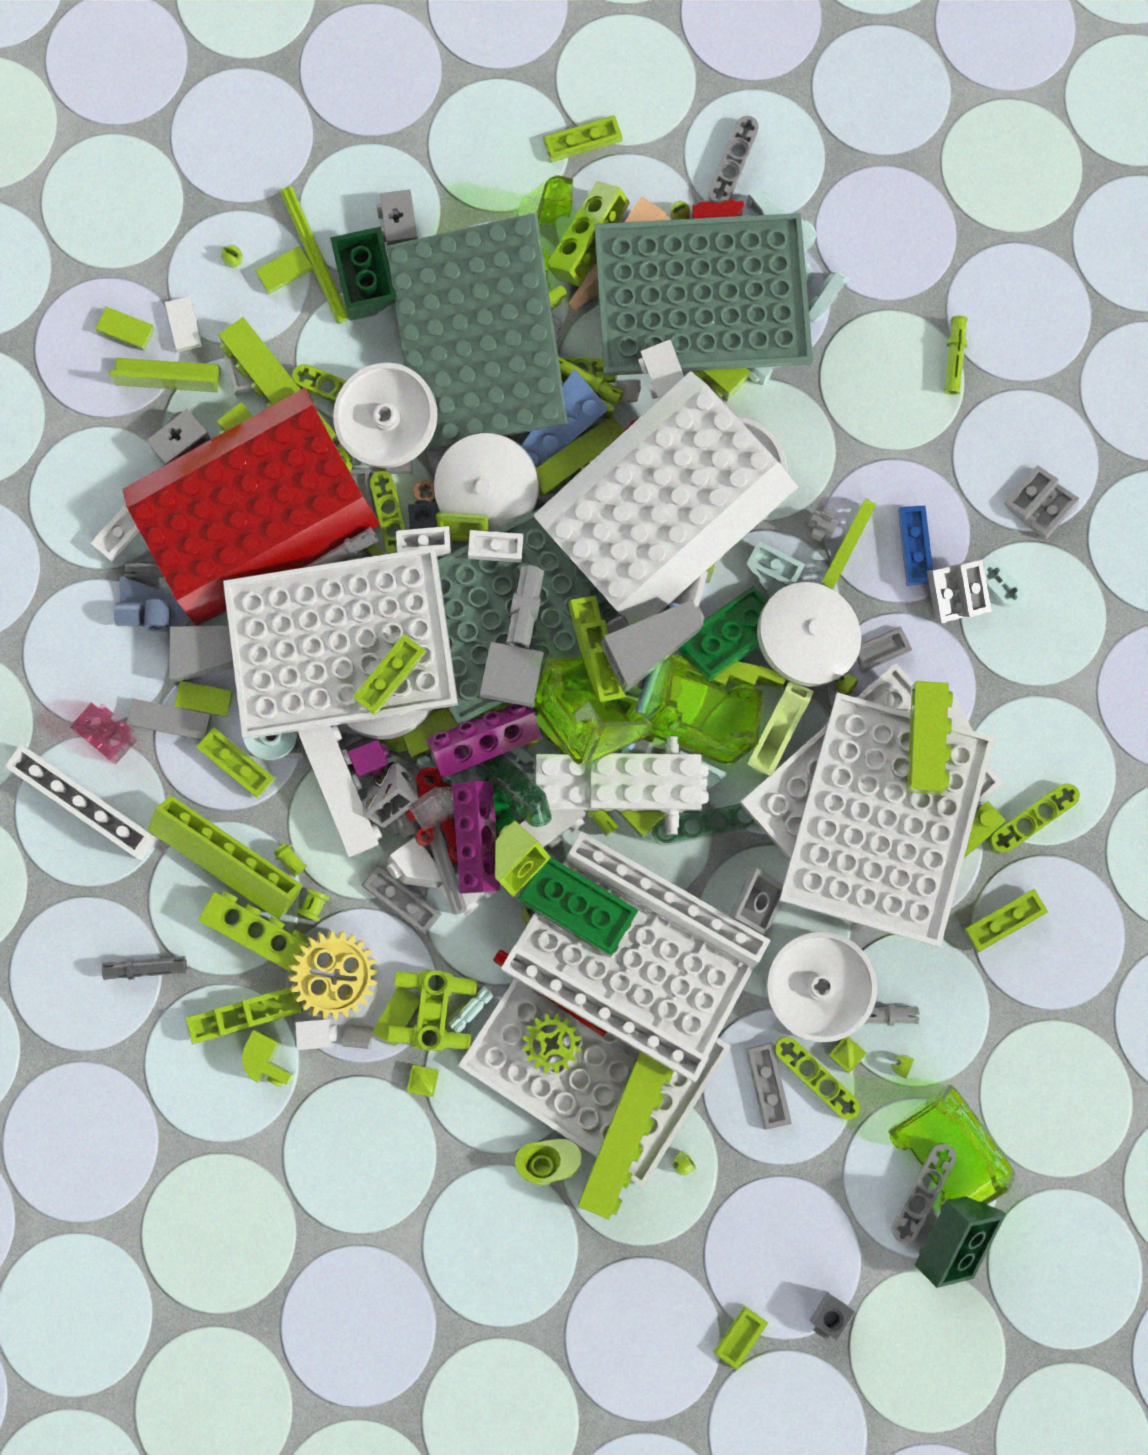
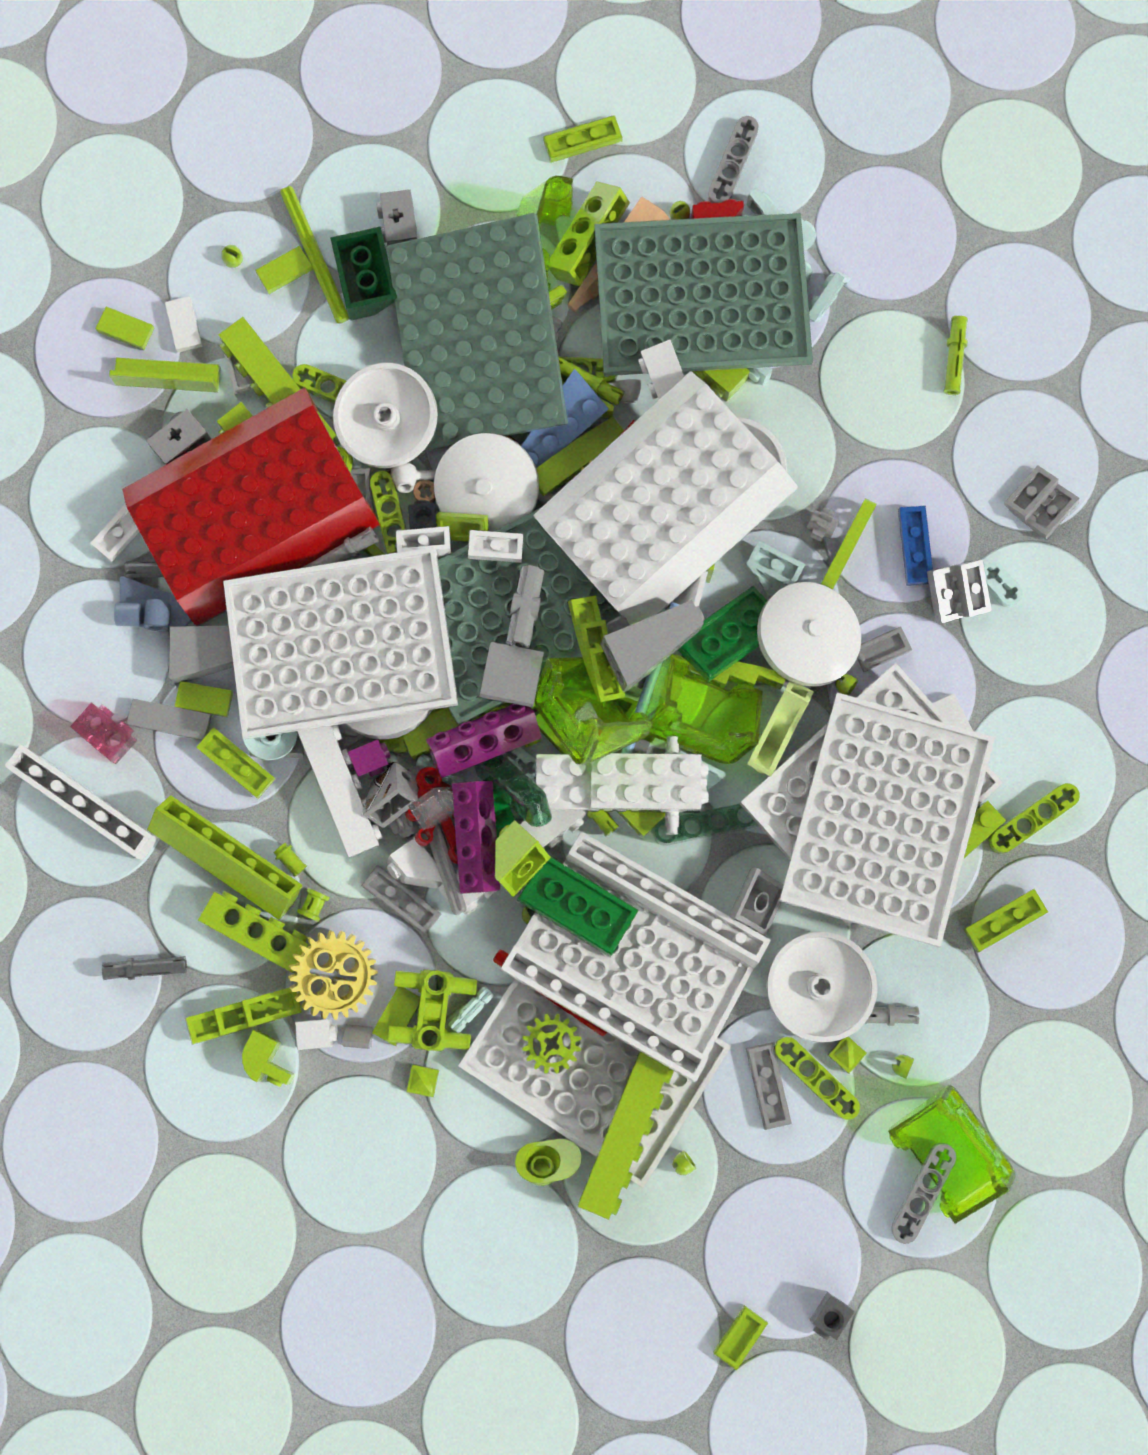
lime plate [352,634,426,715] -> none
lime brick [907,681,953,795] -> none
dark green slope [915,1196,1007,1288] -> none
none -> white bar [391,463,436,493]

